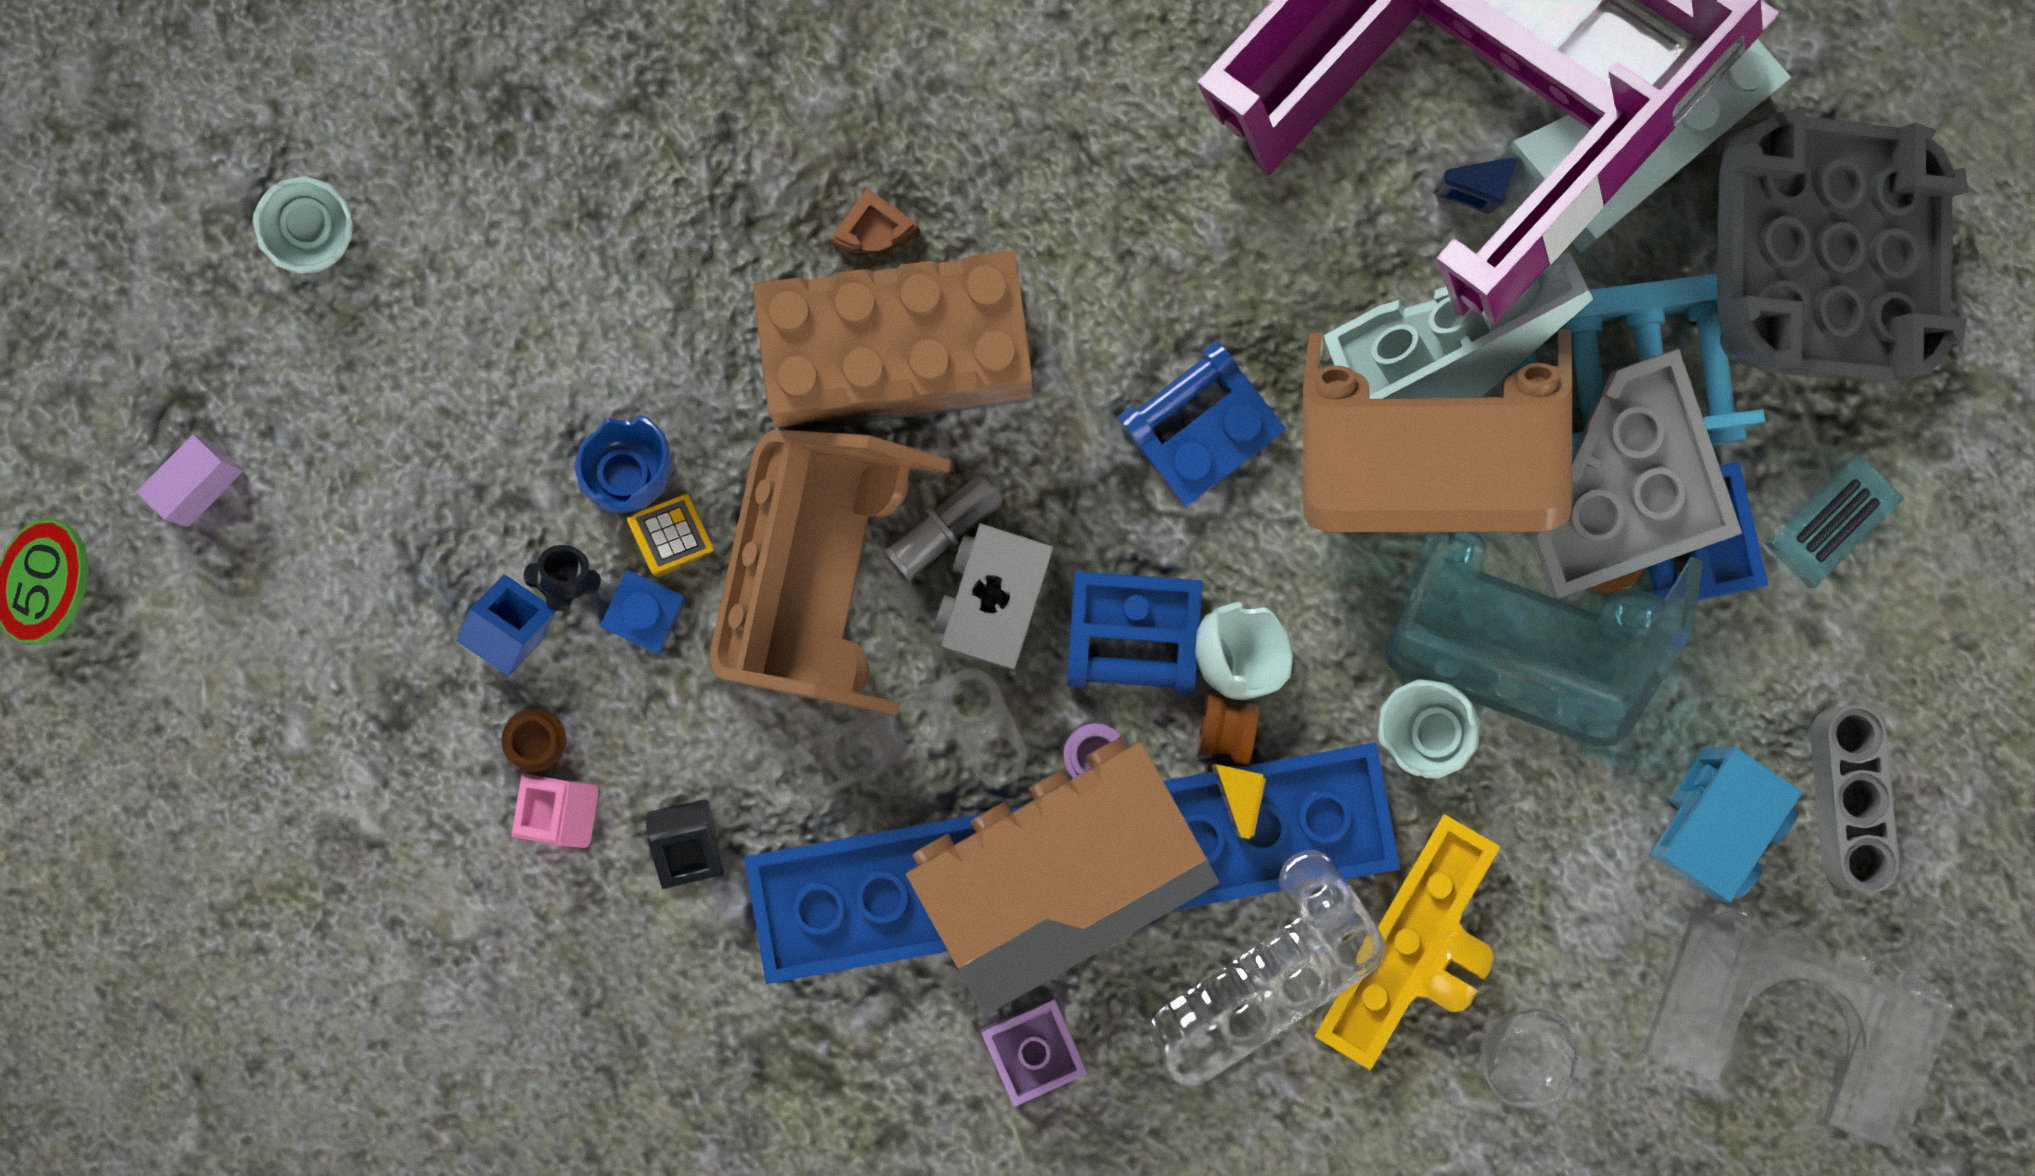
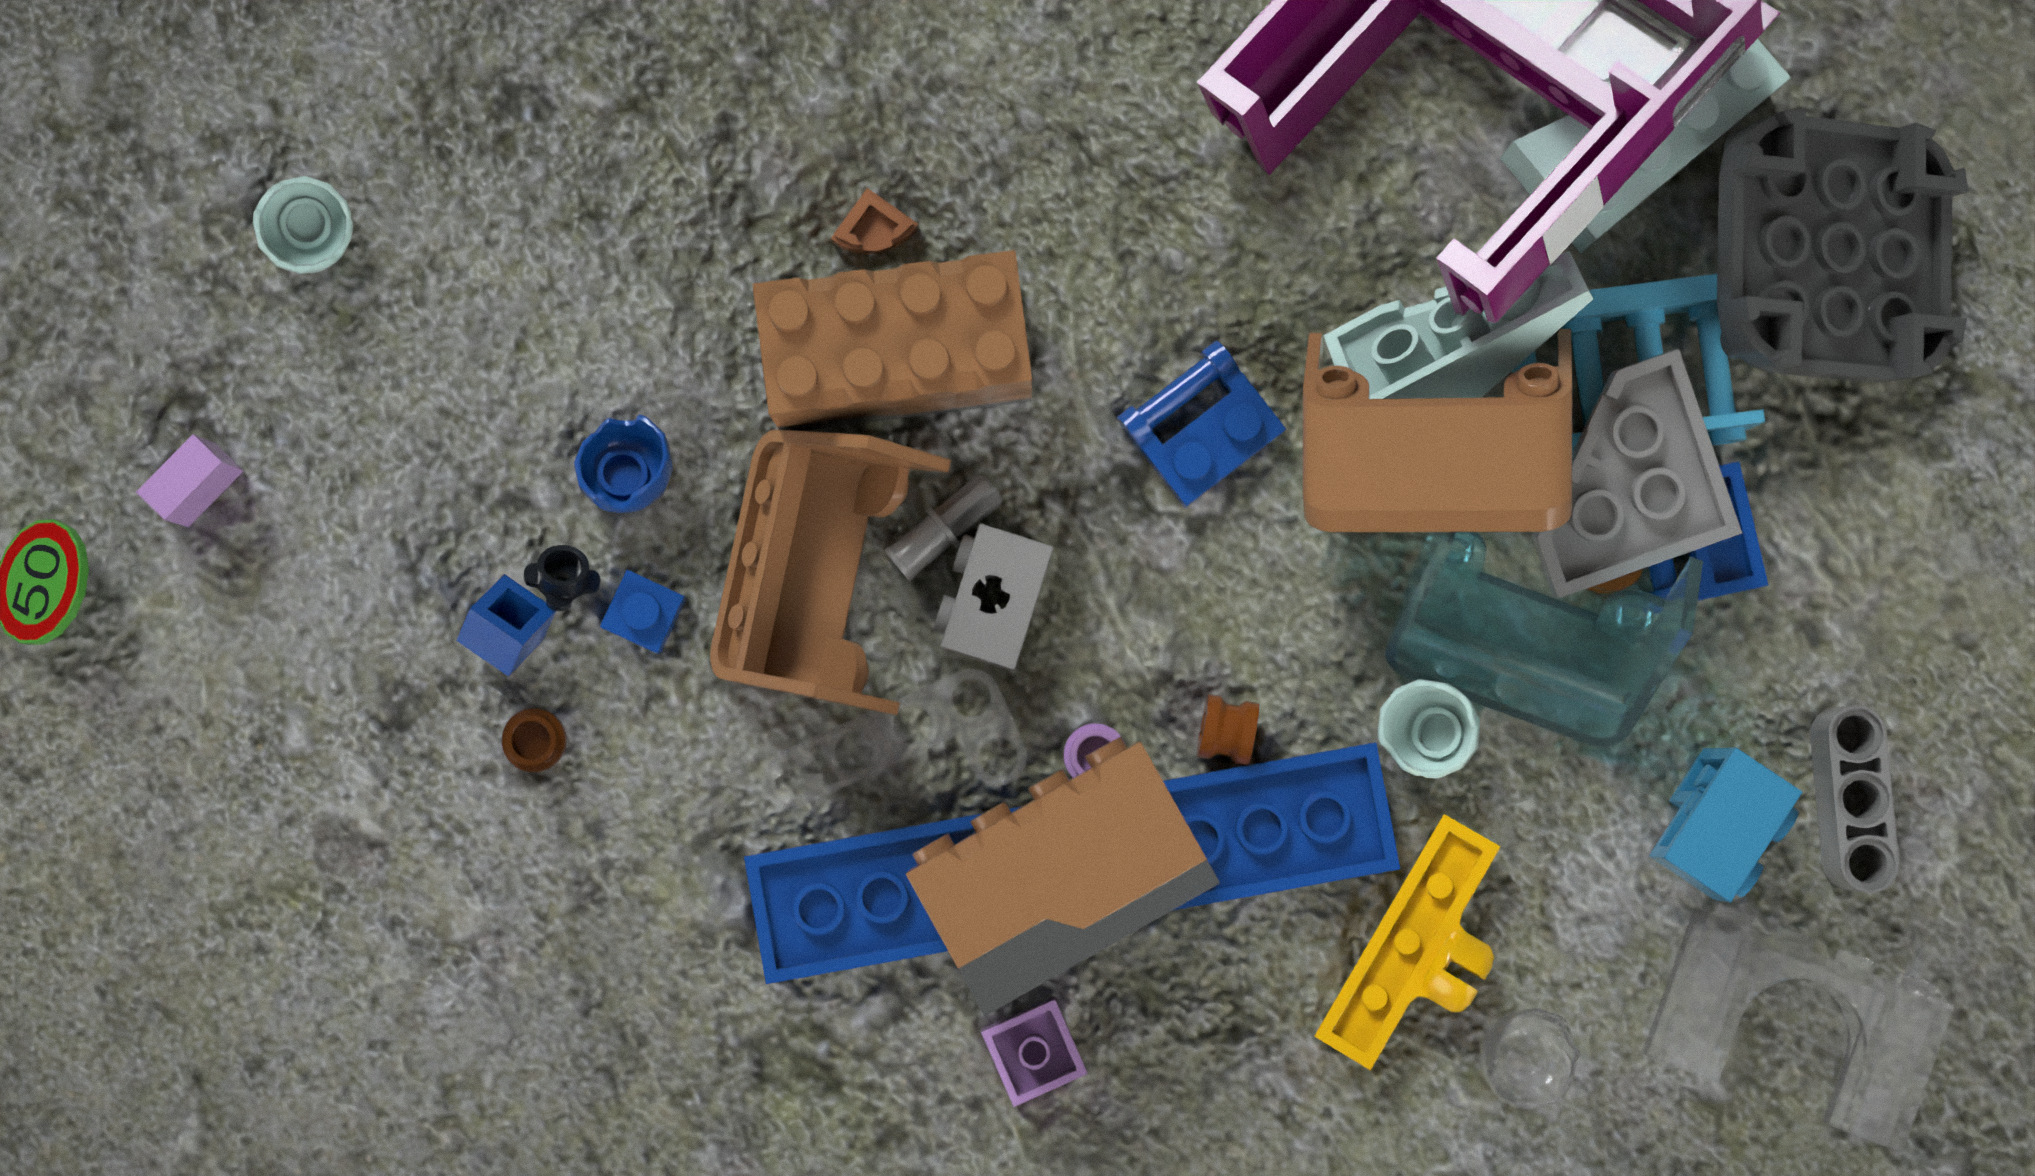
bright pink slope [511,773,599,848] -> none
slope [626,493,715,578] -> none
black slope [646,800,724,889] -> none
blue plate [1066,571,1202,696] -> none
clear beam [1149,850,1386,1086] -> none
light aqua hair [1195,602,1293,700] -> none
yellow slope [1212,764,1266,839] -> none
dark blue slope [1433,157,1518,214] -> none
clear light blue tile [1765,454,1905,589] -> none

